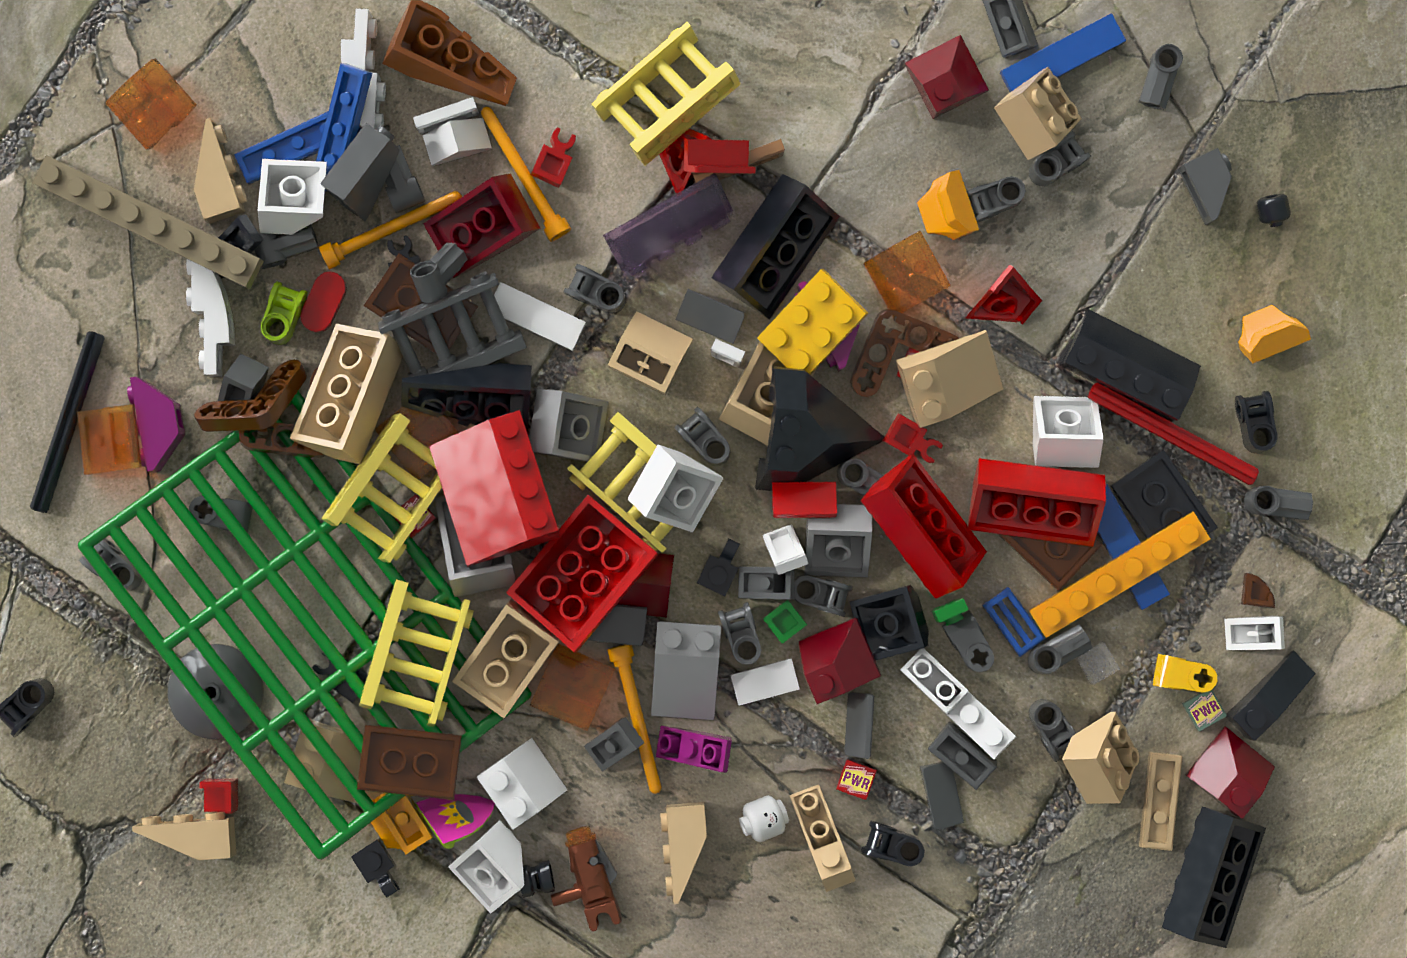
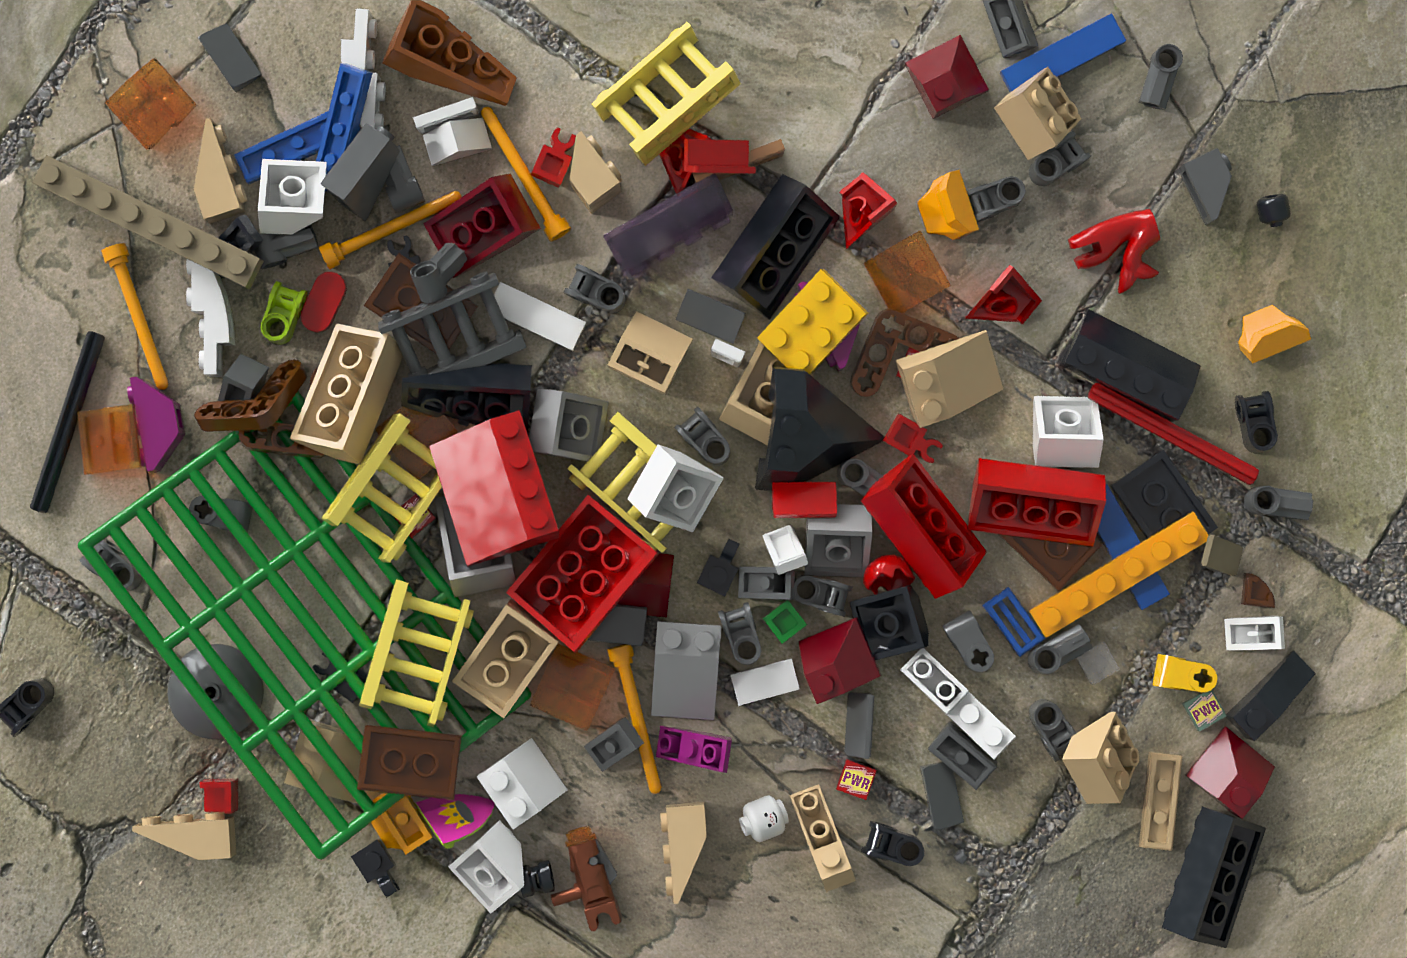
green plate [932,598,969,626] -> none
none -> light orange piece [101,243,169,390]
none -> dark grey slope [198,23,262,93]
none -> tan slope [570,131,622,214]
none -> red slope [839,172,898,249]
none -> red hair [863,555,915,594]
none -> red piece [1068,209,1160,294]
none -> dark tan slope [1201,534,1243,576]

